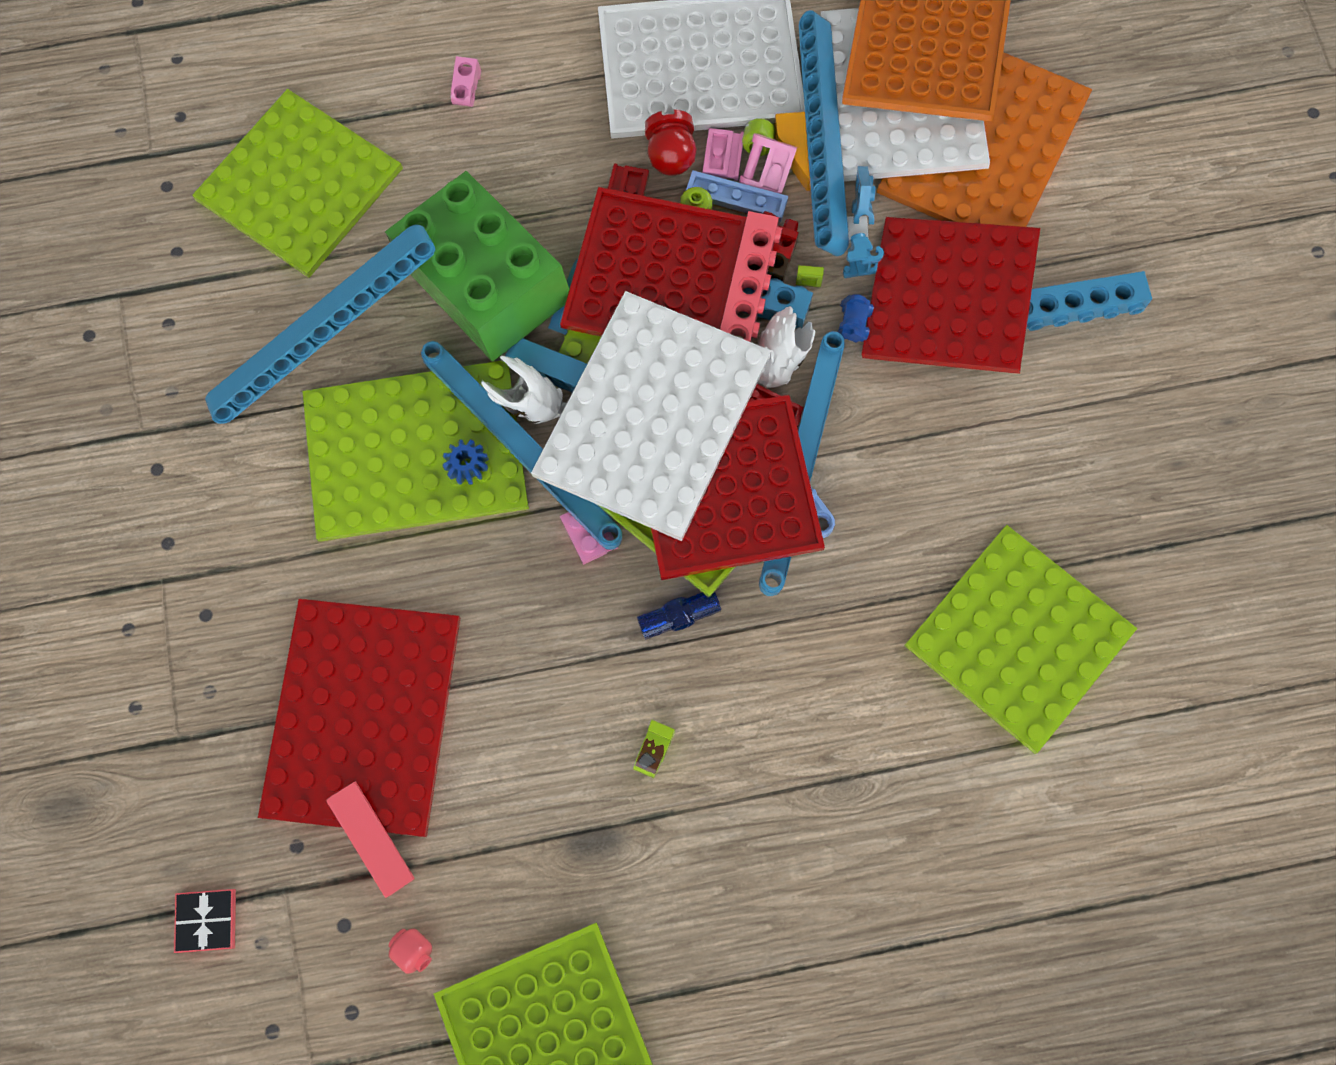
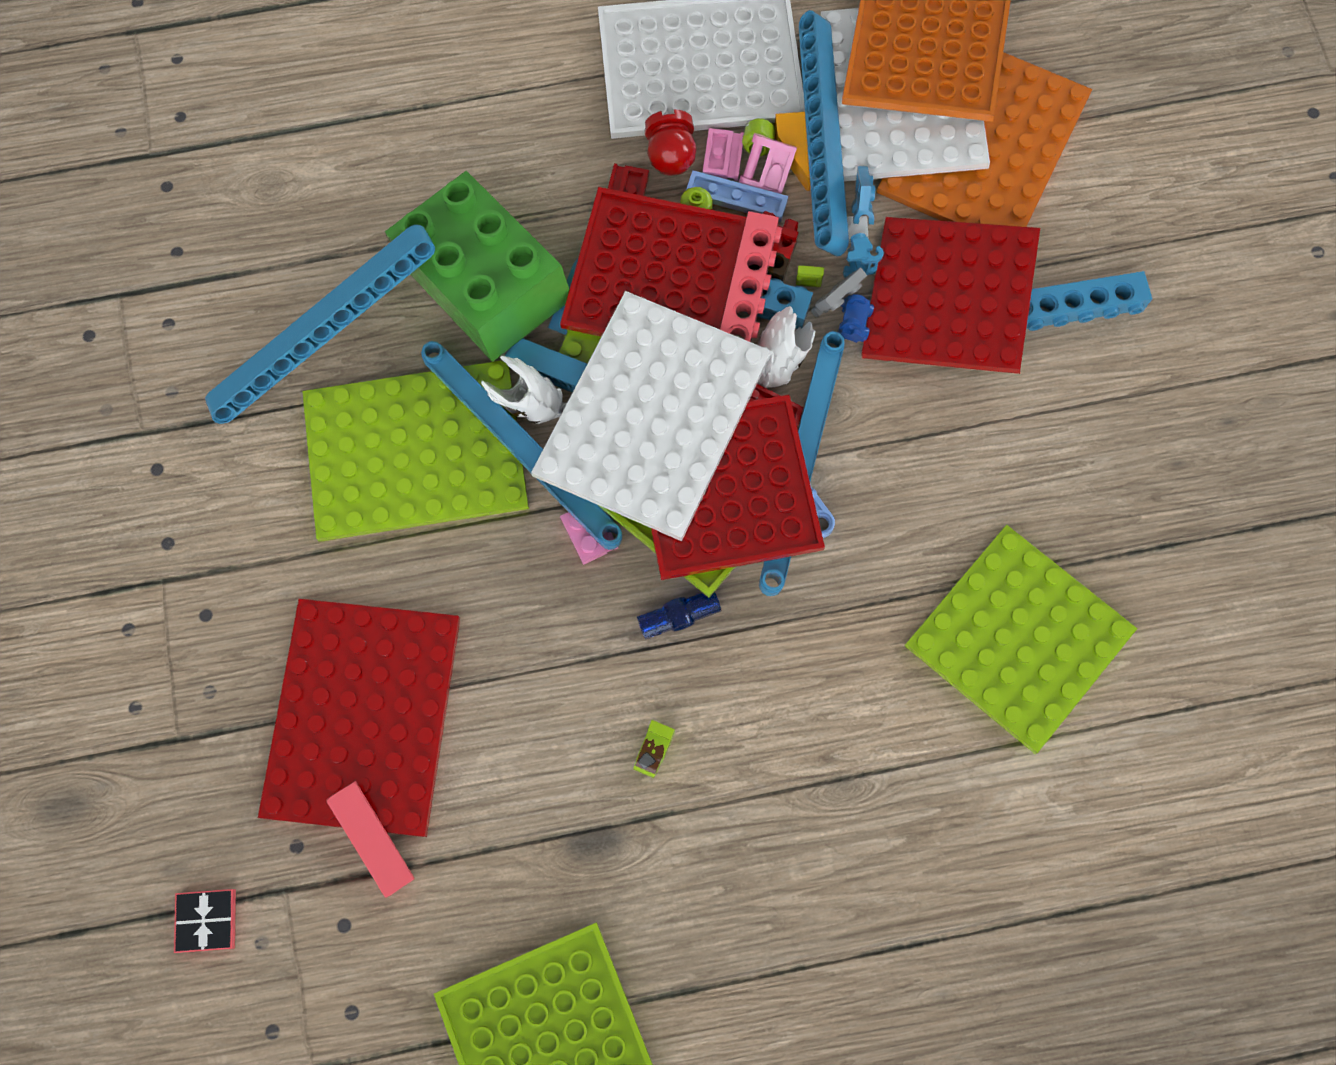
lime plate [192,89,403,278] -> none
coral head [388,929,432,974] -> none
blue gear [443,439,489,485] -> none
bright pink leg [451,56,481,107] -> none
none -> light grey plate [811,268,867,317]

